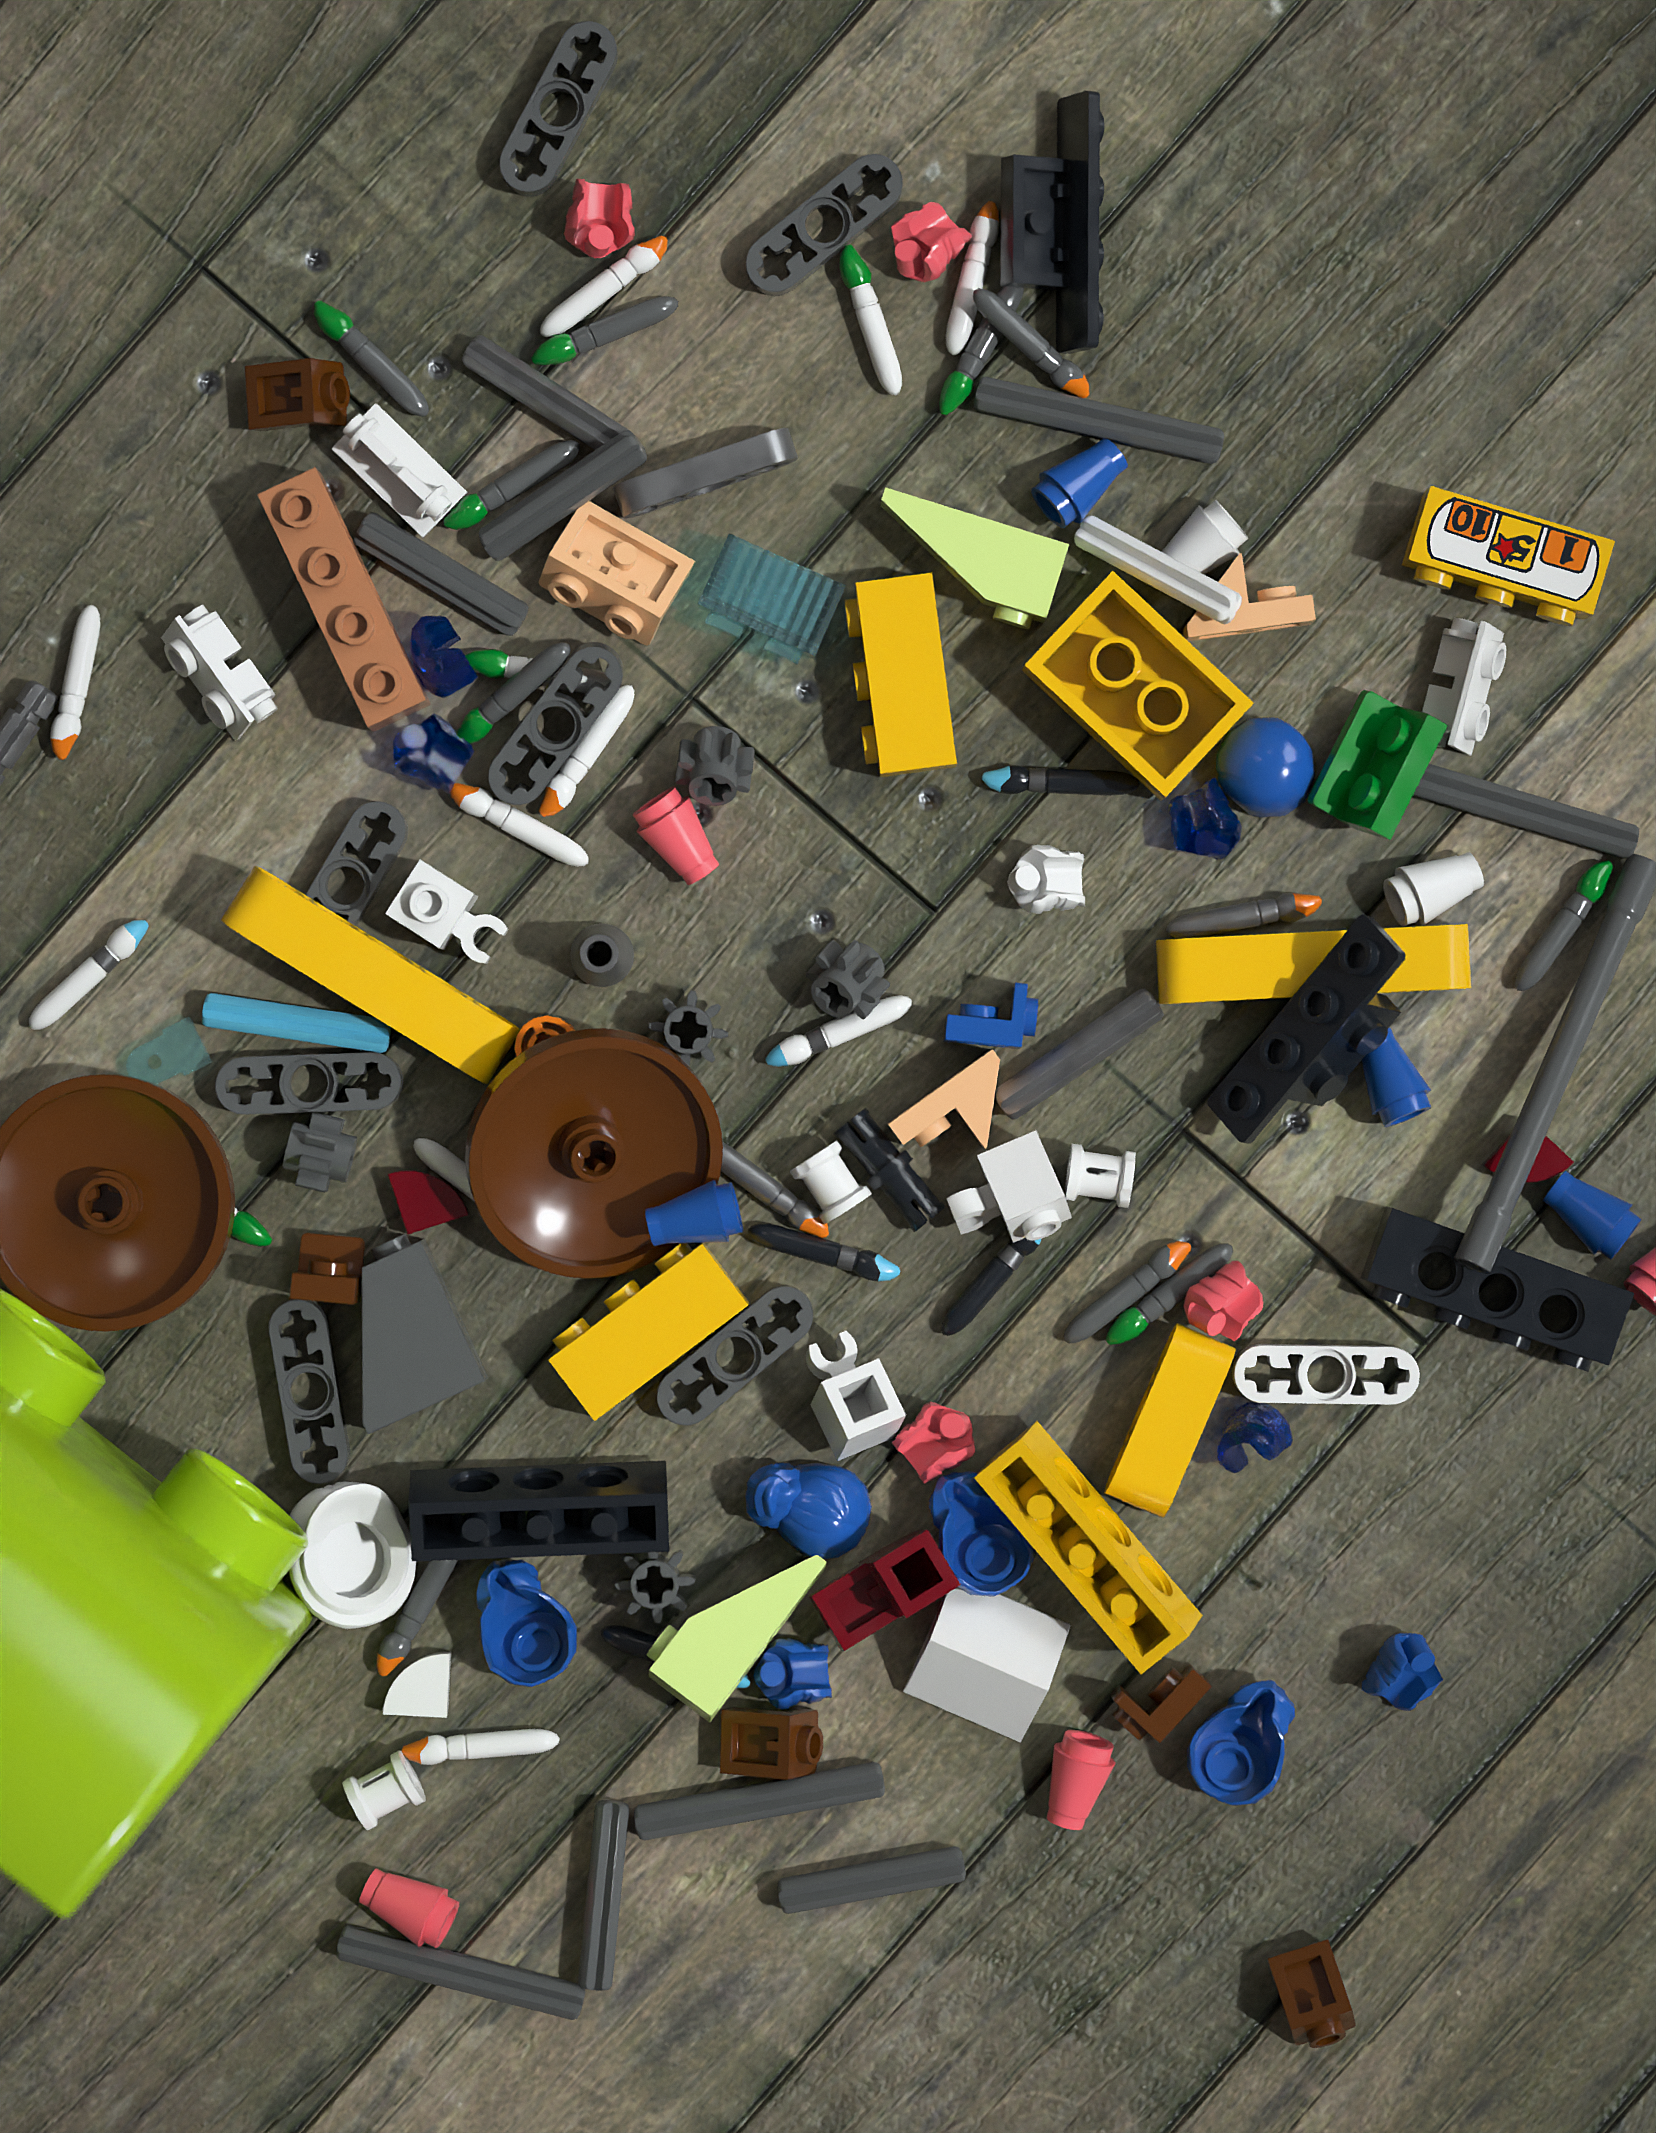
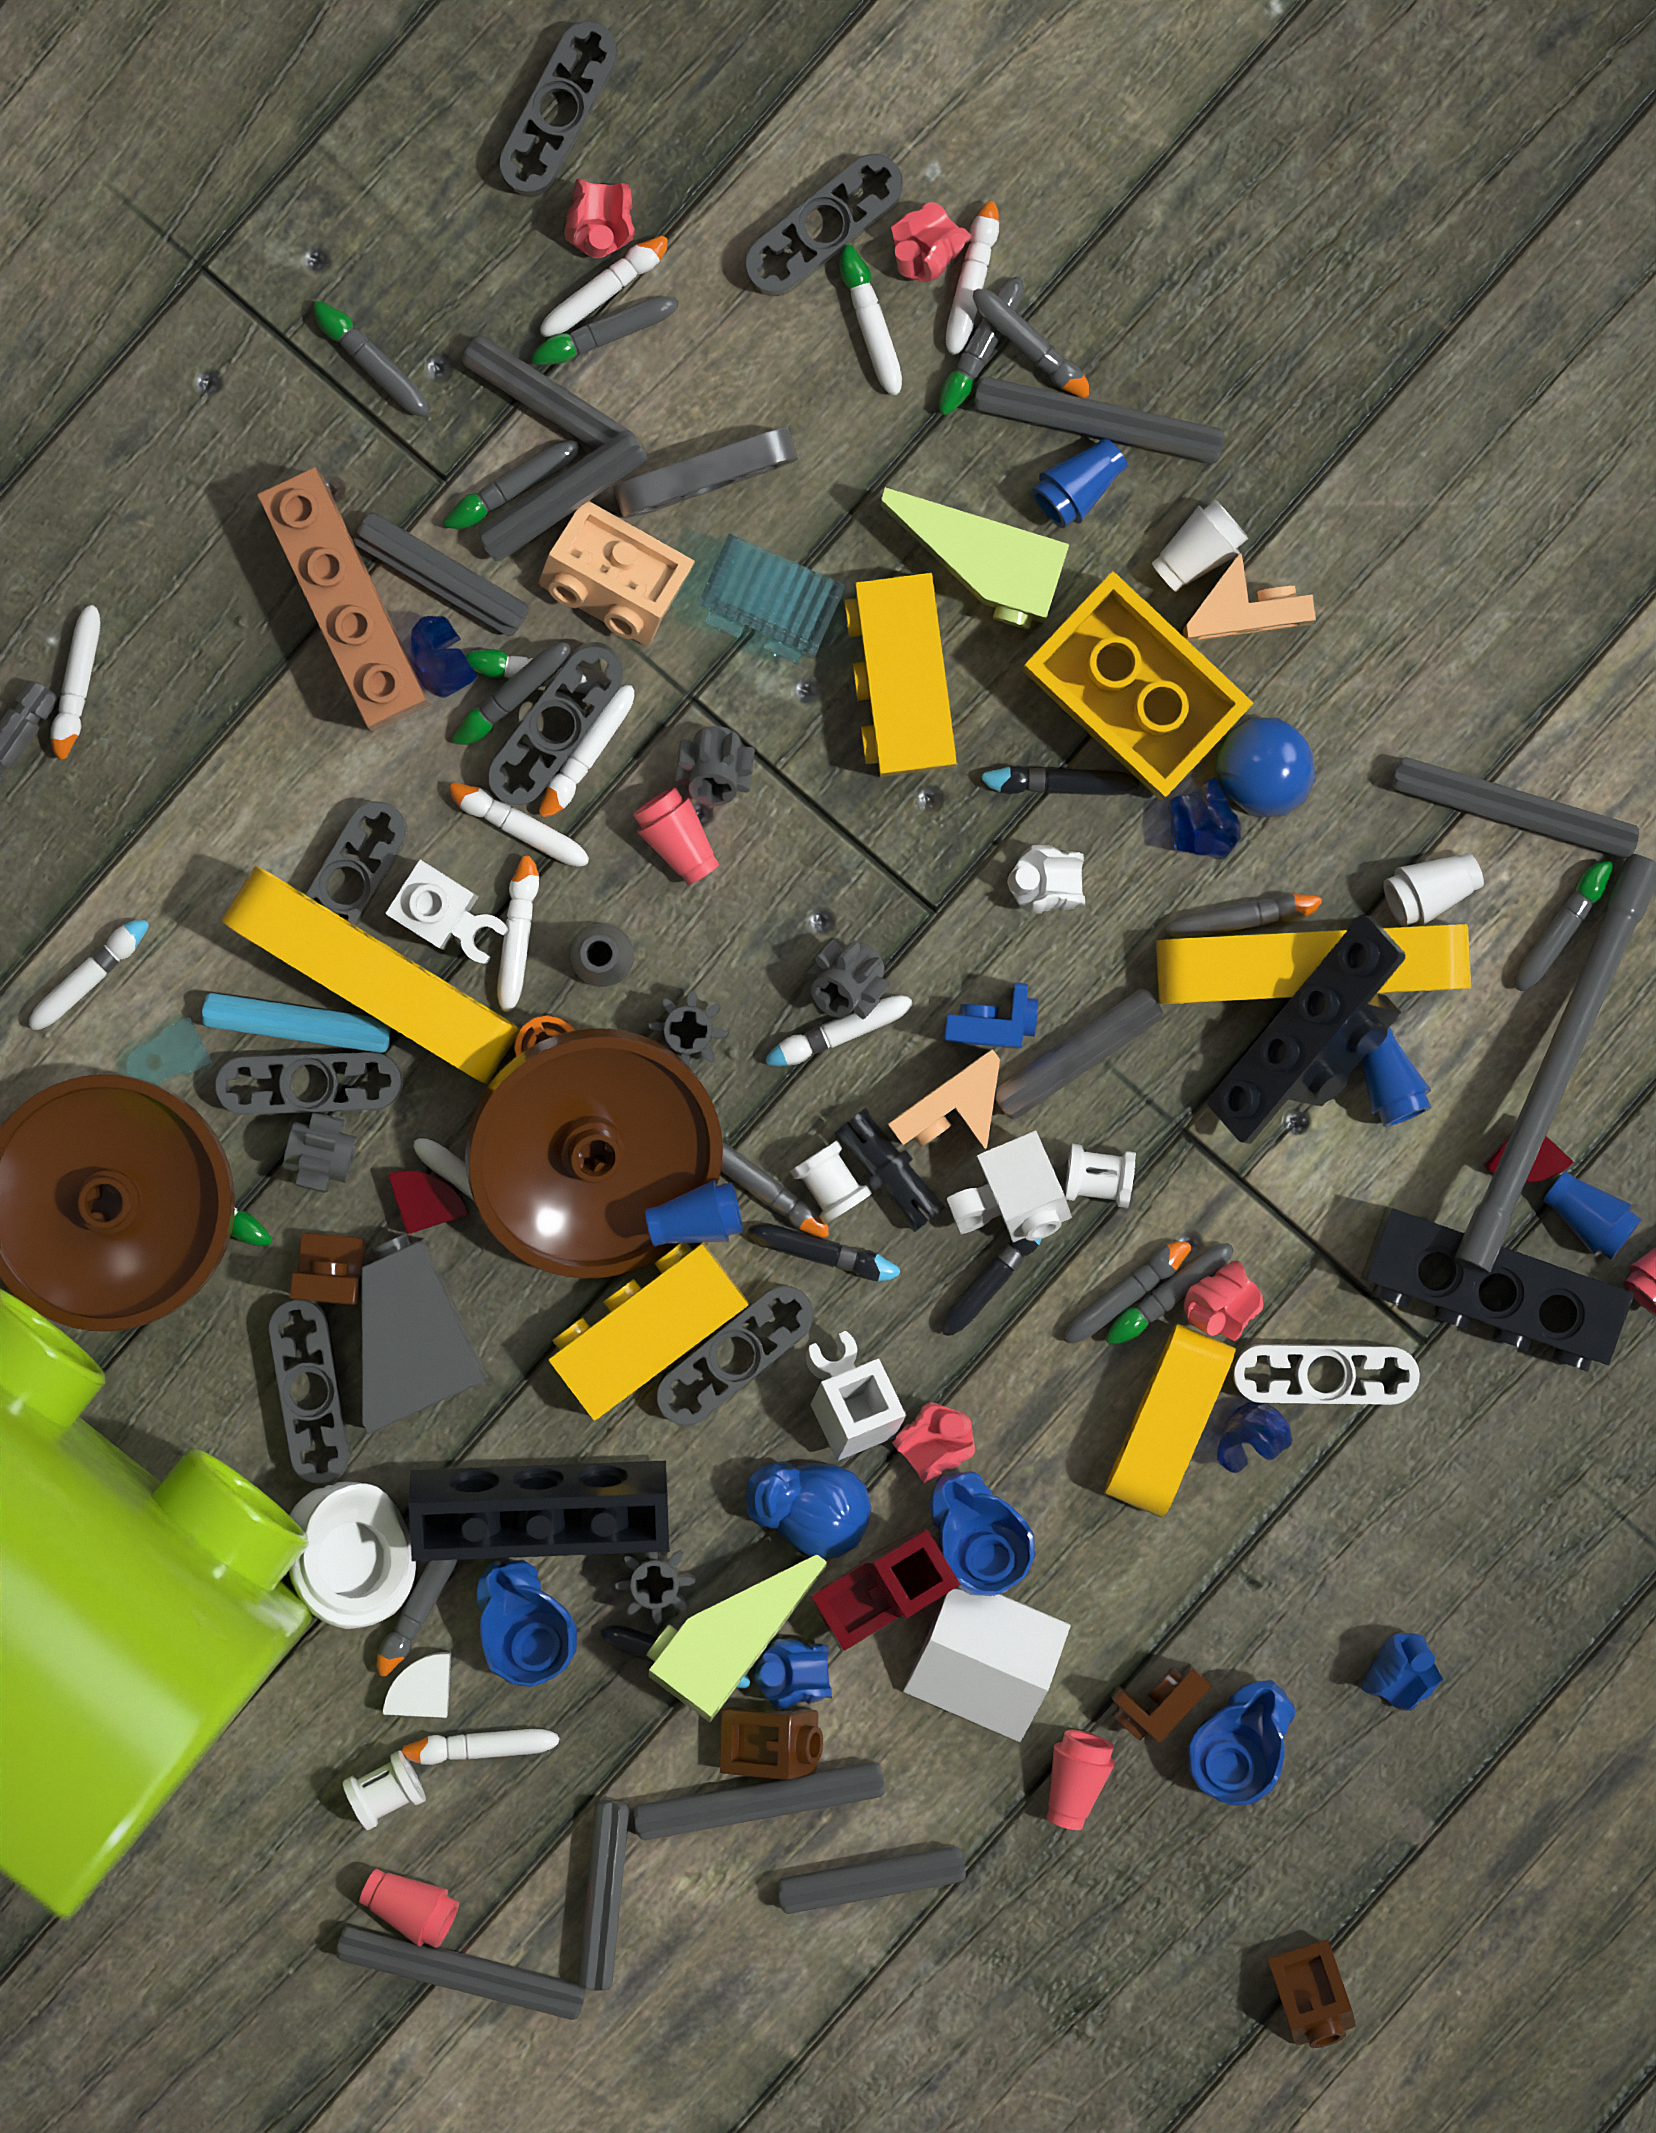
white hinge [161,605,278,741] -> none
reddish brown bracket [245,358,350,431] -> none
white hinge [331,403,468,538] -> none
clear blue arm [393,713,475,794] -> none
yellow brick [974,1421,1203,1674] -> none
black bracket [1001,91,1104,354] -> none
white axle [1074,516,1242,624] -> none
green bracket [1308,690,1448,840] -> none
brick [1402,486,1615,626] -> none
white hinge [1422,618,1506,756] -> none
none -> white piece [497,855,539,1012]

